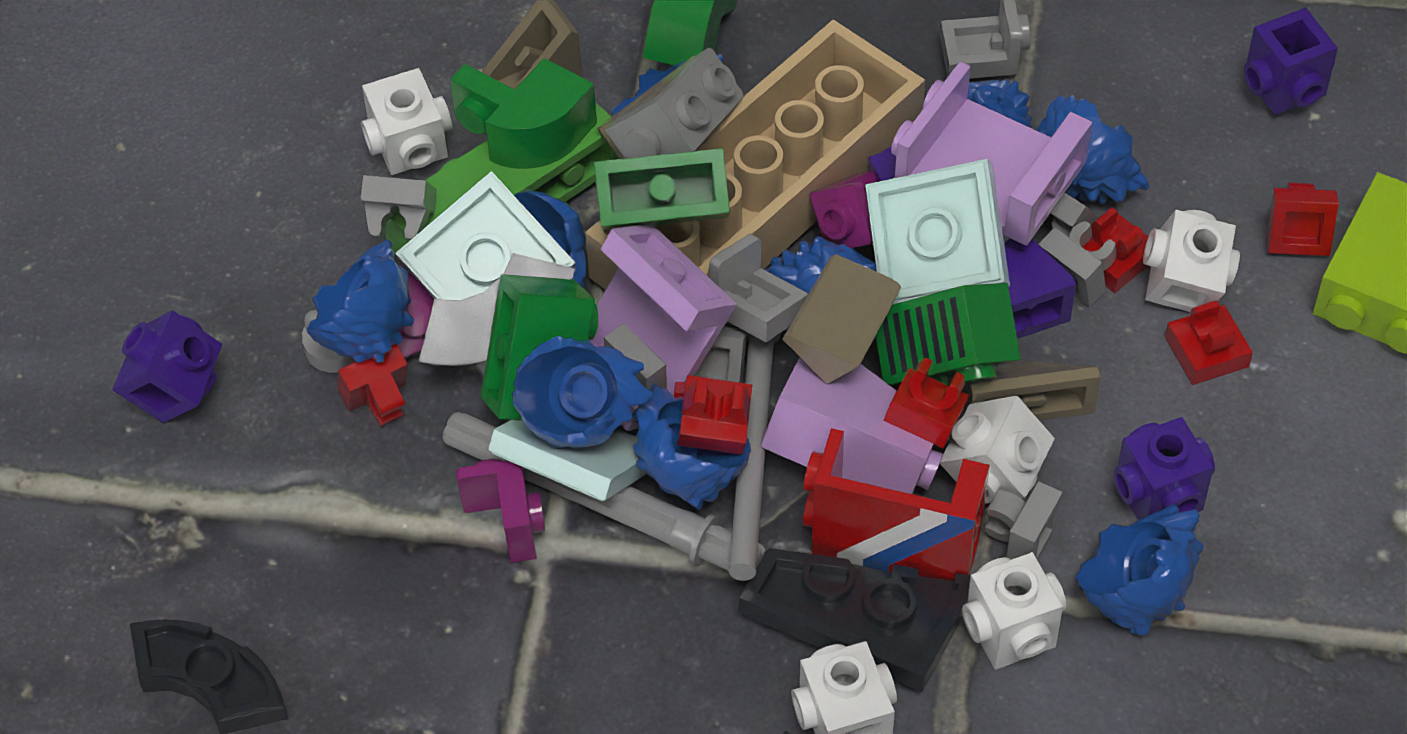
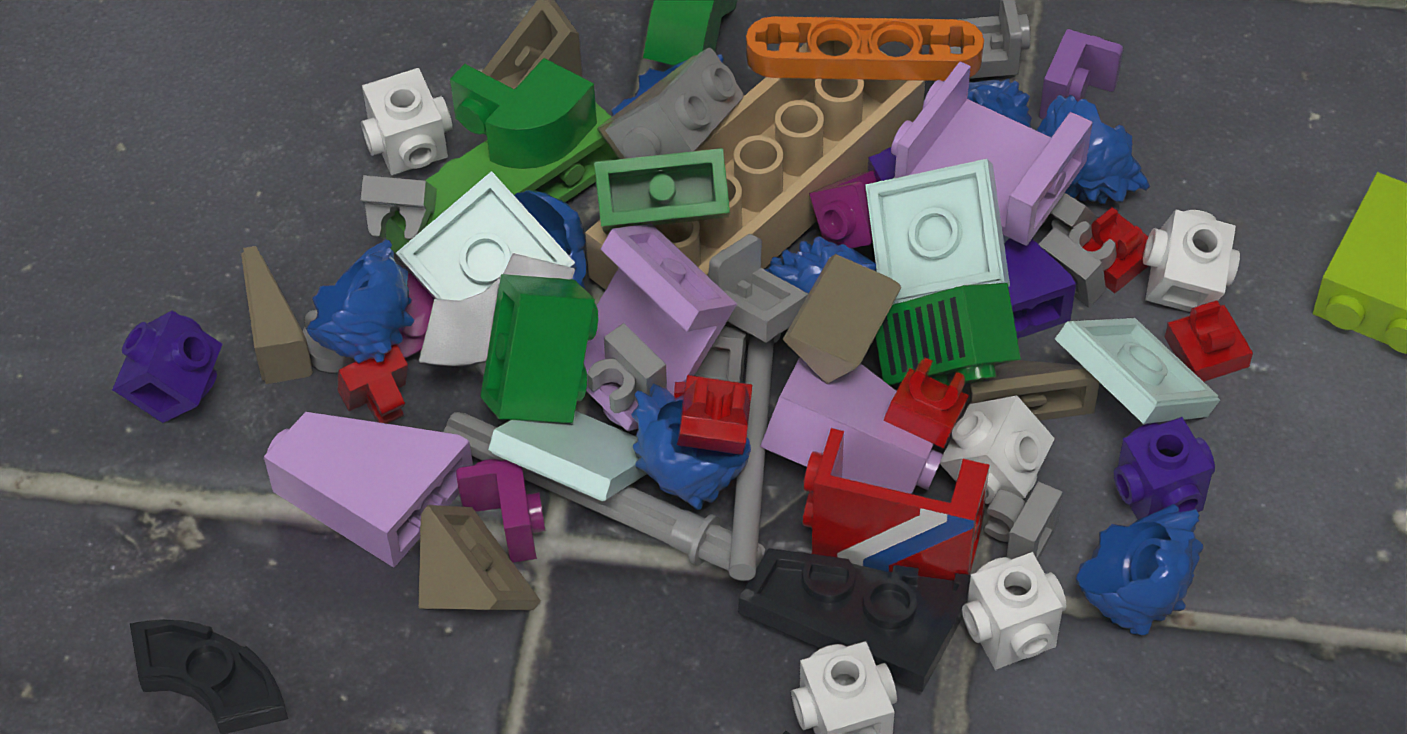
blue hair [512,336,653,449] -> none
dark purple brick [1244,7,1338,115] -> none
red tile [1266,182,1339,256] -> none
none -> dark tan slope [241,246,313,384]
none -> lavender slope [264,412,473,568]
none -> dark tan slope [419,505,541,610]
none -> orange beam [746,16,984,81]
none -> medium lavender bracket [1039,29,1123,119]
none -> light aqua tile [1055,318,1220,424]

